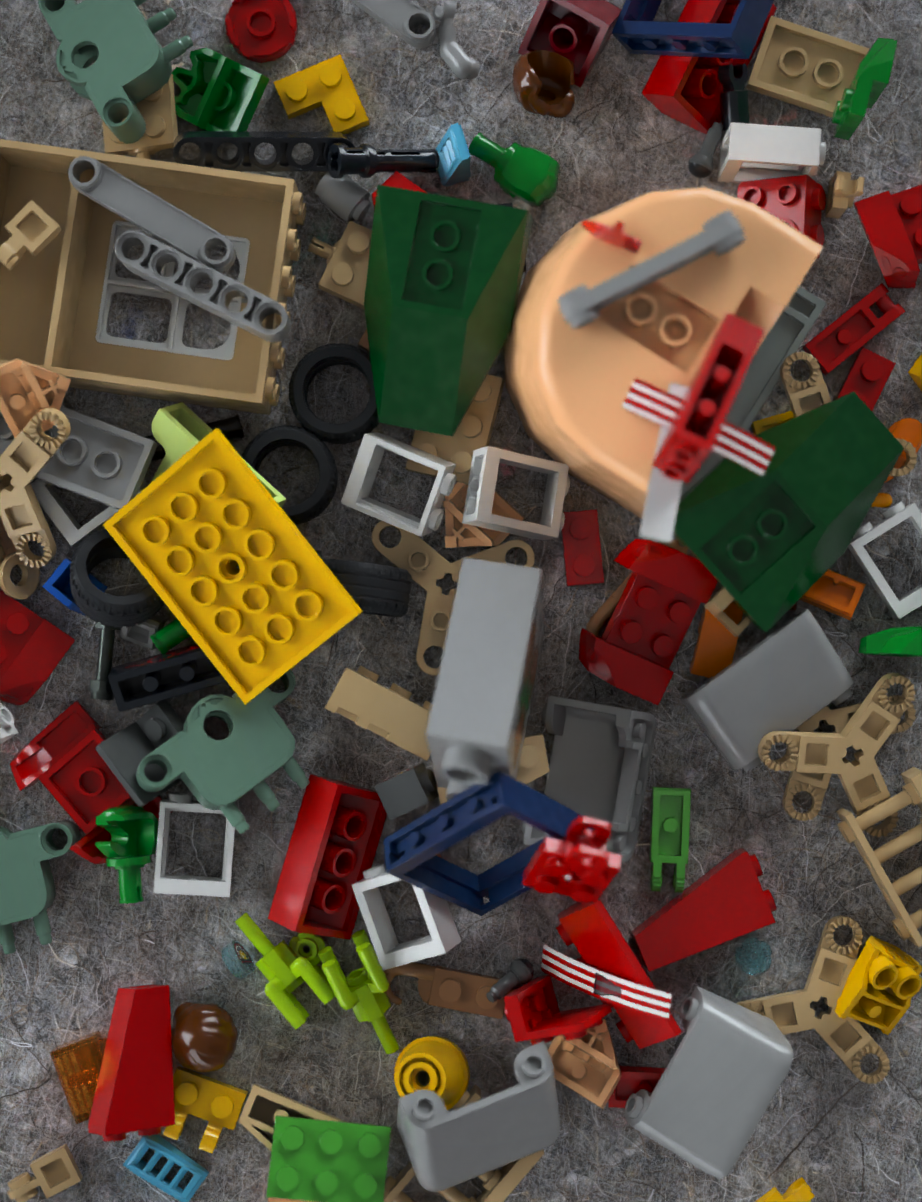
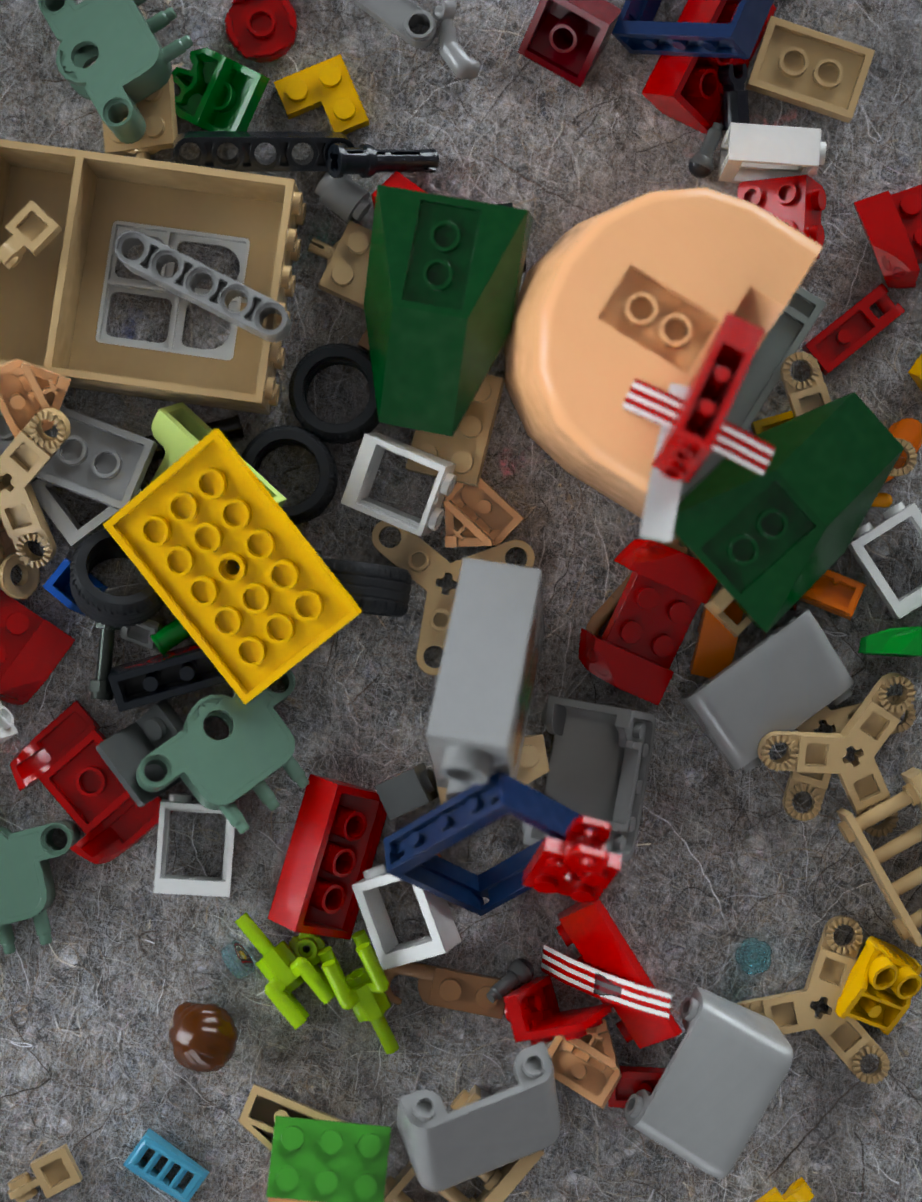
clear orange brick [50,1030,107,1124] -> none
light grey piece [68,156,236,272] -> none
red slope [88,984,175,1142] -> none
green piece [95,805,158,904] -> none
yellow plate [163,1066,248,1154] -> none
tan wedge [325,665,432,761] -> none
yellow piece [394,1036,470,1110] -> none
medium azure slope [435,123,471,187] -> none
white window [462,446,570,541] -> none
green piece [468,132,560,206] -> none
reddish brown hair [513,50,575,118] -> none
light grey piece [557,210,746,330] -> none
red plate [561,509,604,587] -> none
clear red helmet [581,220,642,254] -> none
red slope [631,848,777,972] -> none
bright green hinge [649,786,691,893] -> none
tan plate [825,171,865,219] -> none
green plate [832,38,897,140] -> none
red plate [835,347,896,411] -> none

